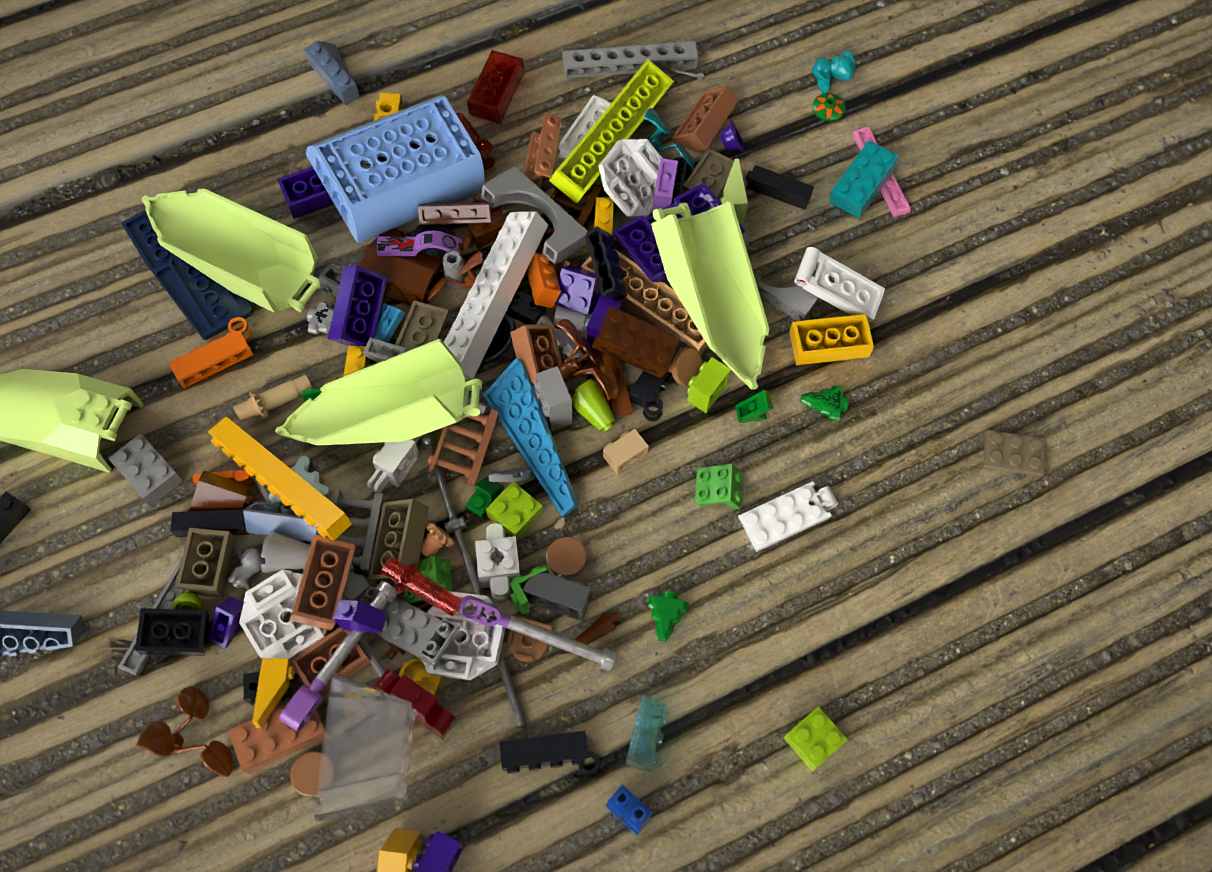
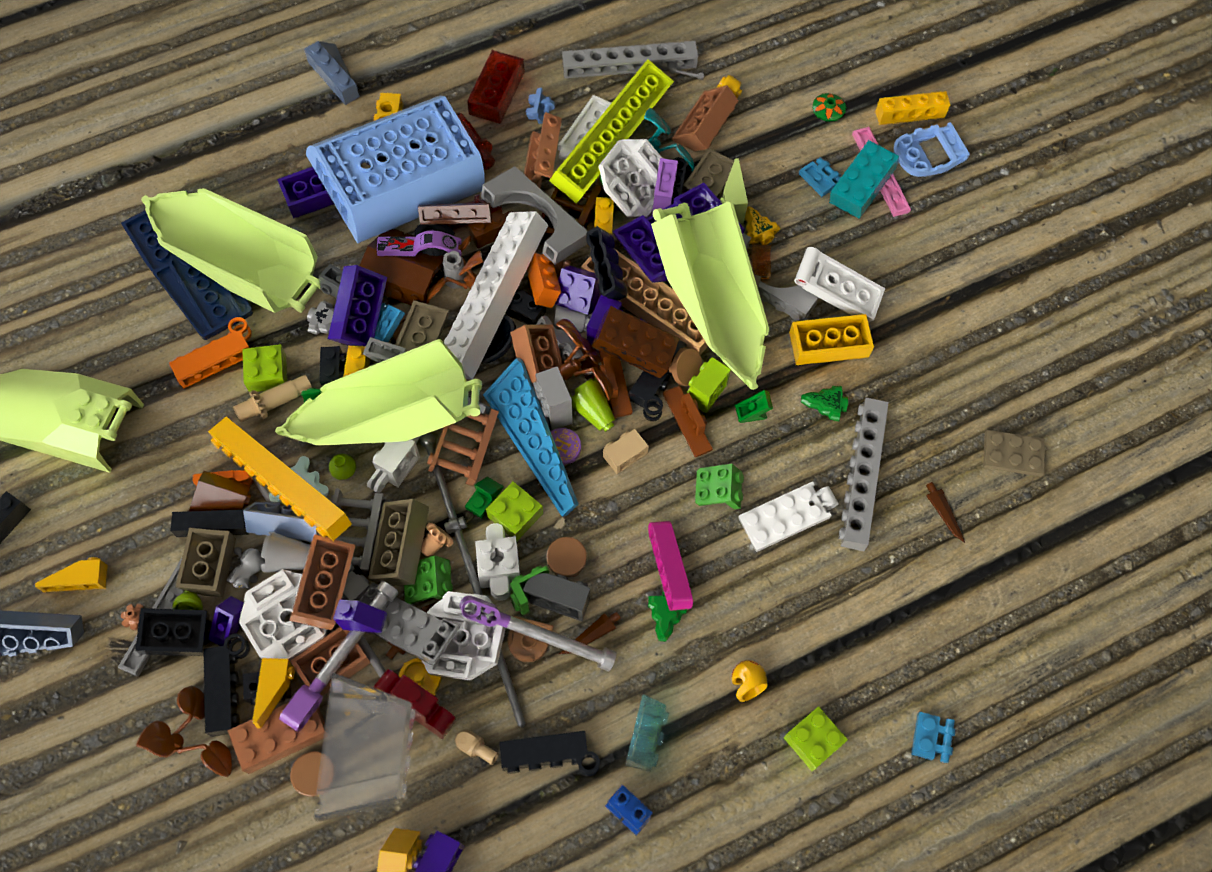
light grey brick [108,433,183,507] -> none
clear red gear [381,557,461,617] -> none
light grey tile [489,468,532,482] -> none
dark purple hat [720,120,745,152] -> none
black brick [745,165,814,210] -> none
teal animal [812,50,855,93] -> none
none -> yellow slope [35,557,108,592]
none -> nougat plant [121,604,144,630]
none -> black hinge [204,634,250,737]
none -> lime brick [242,344,287,392]
none -> black brick [319,346,346,387]
none -> lime brick [329,453,356,480]
none -> tan arm [455,730,499,765]
none -> medium blue hips [526,88,555,124]
none -> medium lavender tile [550,428,581,466]
none -> dark pink beam [648,521,693,611]
none -> dark orange bracket [663,385,713,457]
none -> yellow head [716,75,743,99]
none -> yellow helmet [732,660,768,702]
none -> yellow rock [745,206,781,245]
none -> clear orange slope [752,245,771,279]
none -> dark azure plate [799,157,841,197]
none -> light grey brick [838,398,889,551]
none -> yellow brick [875,91,950,125]
none -> light blue slope [893,122,970,177]
none -> dark azure plate [911,712,956,763]
none -> reddish brown bar [926,482,965,543]

